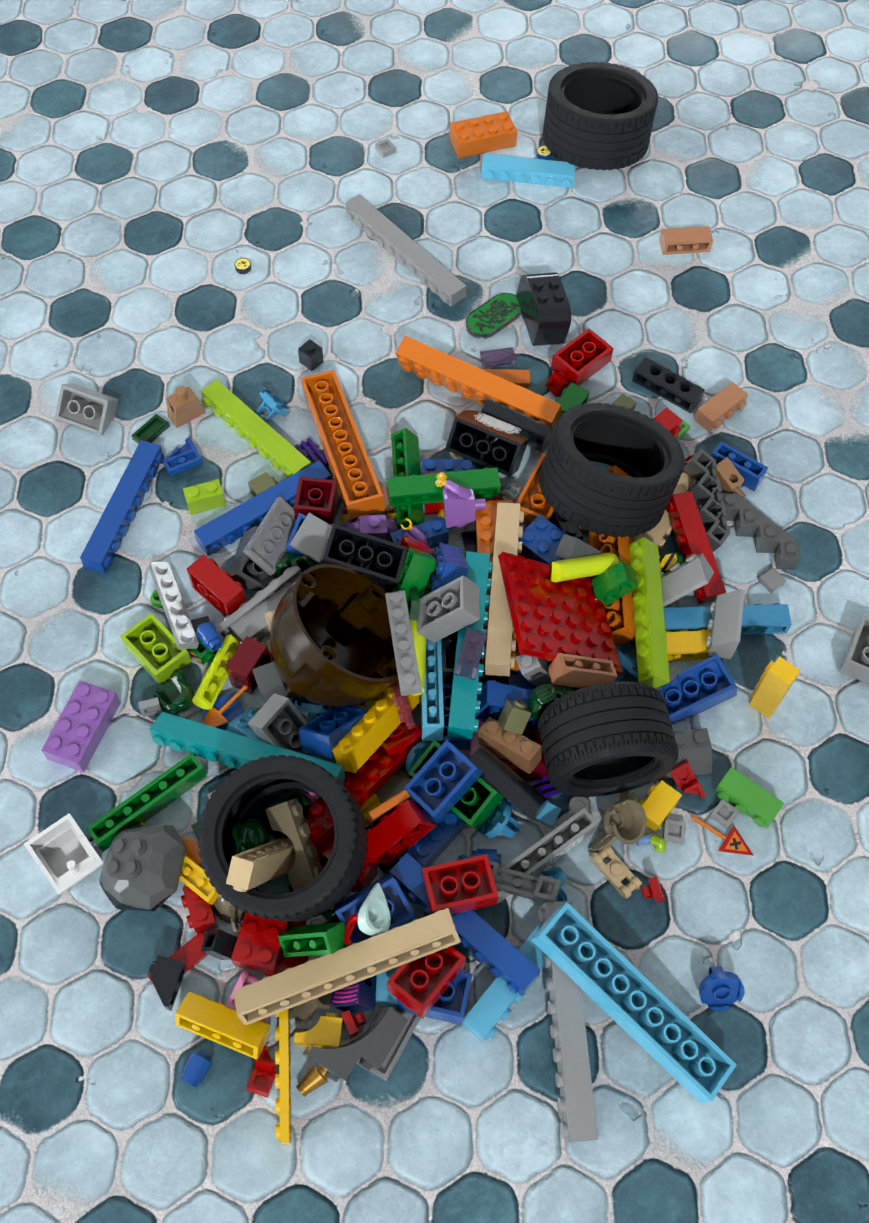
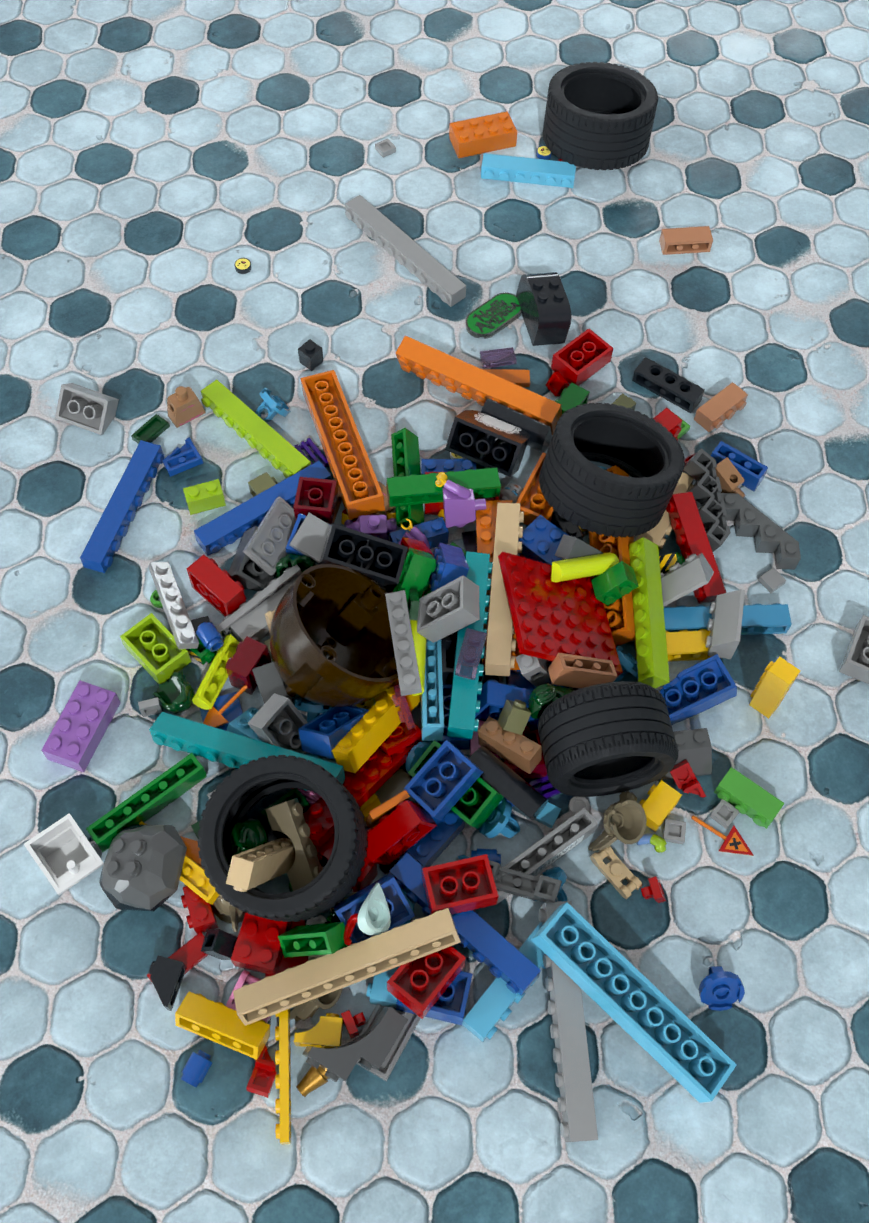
dark blue torso [329,975,377,1012] -> none

